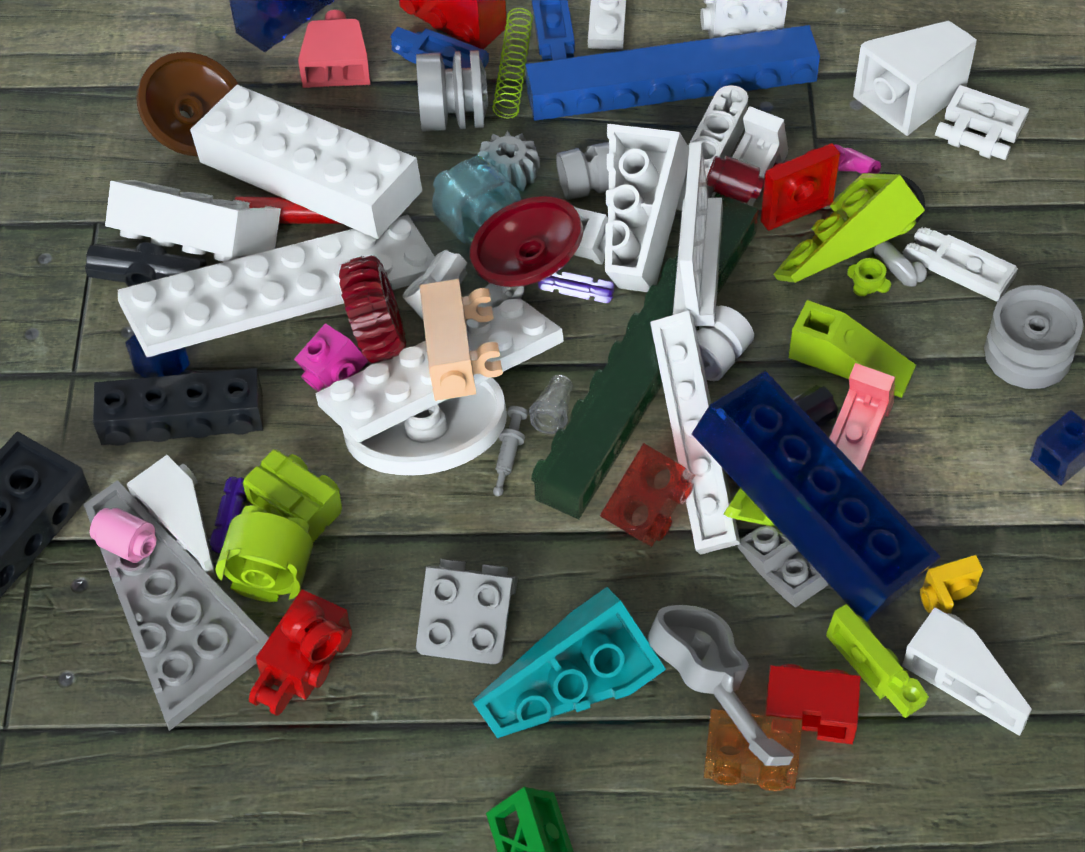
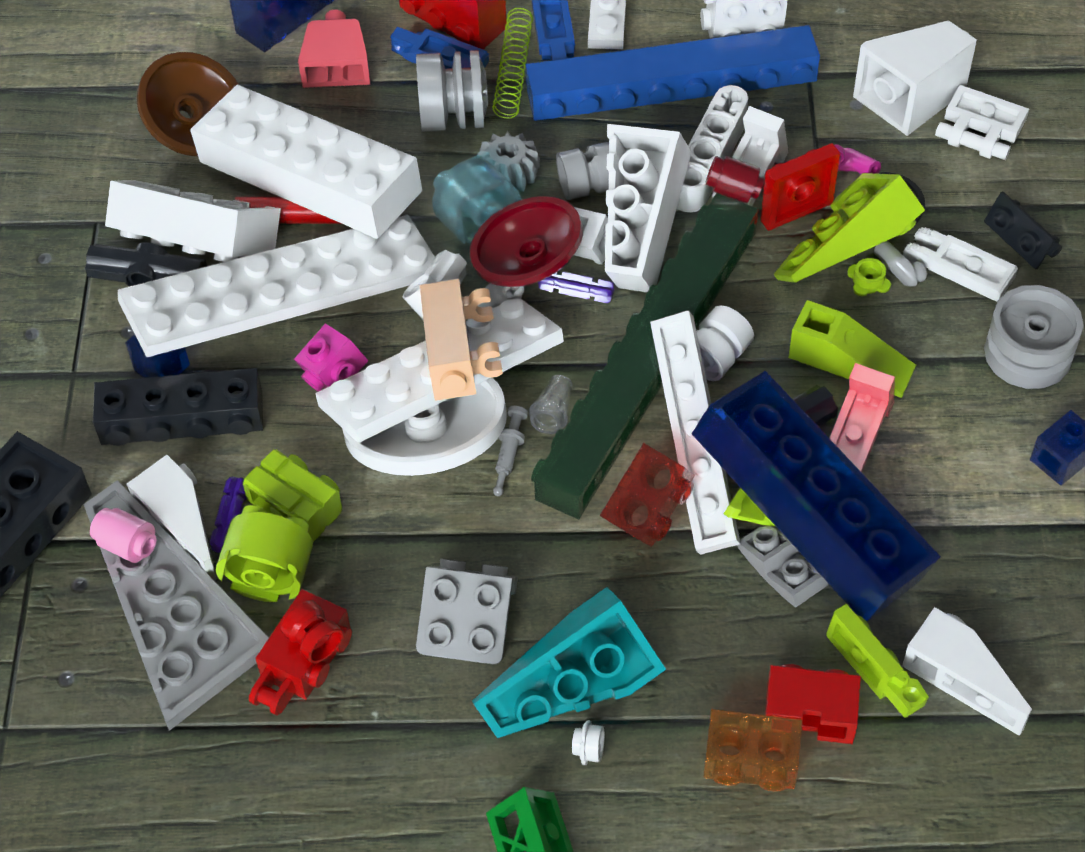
dark red gear [339,255,407,363] -> none
light grey piece [648,605,794,766] -> none
white fence [673,142,723,326] -> none
yellow bracket [920,555,983,614] -> none
none -> white plate [572,720,605,765]
none -> black hinge [984,191,1062,270]

